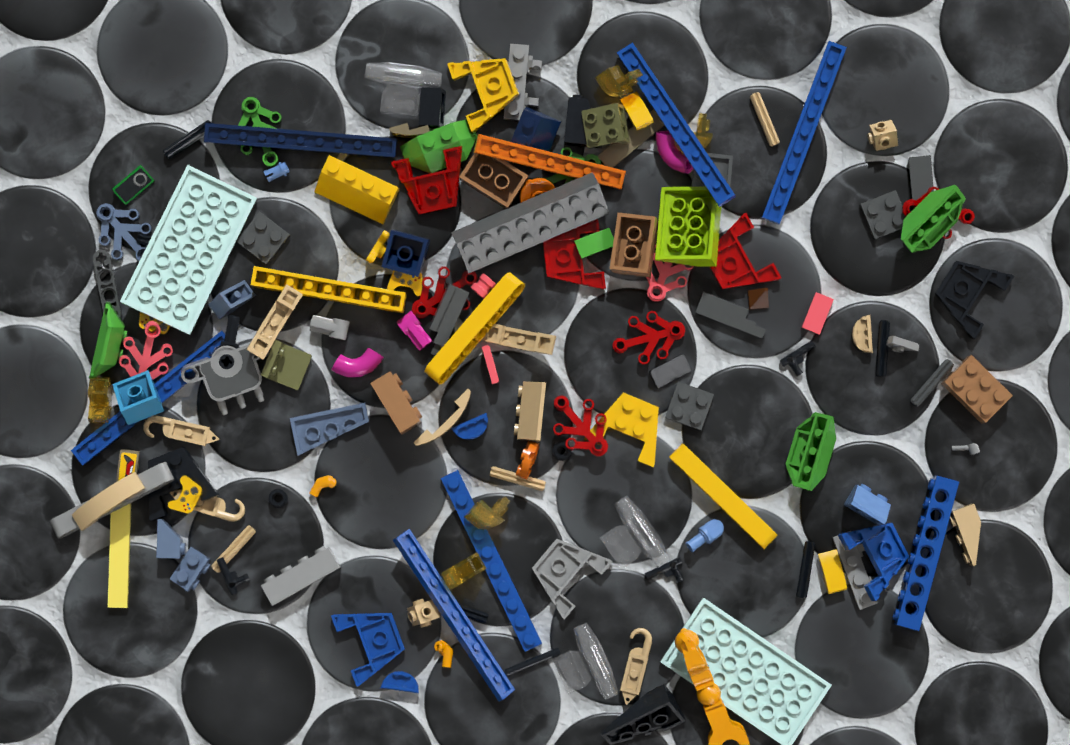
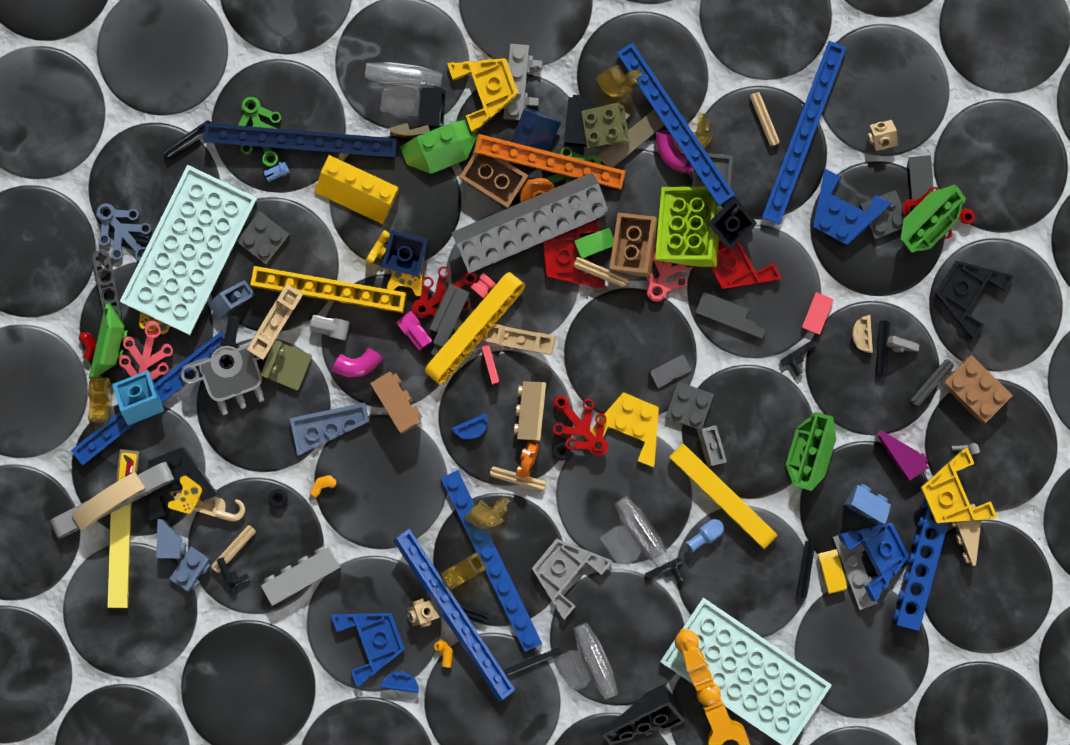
slope [112,165,155,205] -> none
tan plate [143,415,220,446] -> none
red wing [391,146,462,214] -> none
tan slope [413,389,471,446] -> none
red plant [612,311,685,365] -> none
yellow slope [620,91,654,130] -> none
tan plate [620,628,652,705] -> none
reddish brown slope [748,288,769,310] -> none
none -> red arm [79,332,96,361]
none -> tan axle [574,257,628,287]
none -> plate [697,425,727,467]
none -> black slope [707,197,757,250]
none -> blue wing [813,169,891,246]
none -> magenta slope [875,430,929,481]
none -> yellow wing [920,448,998,523]

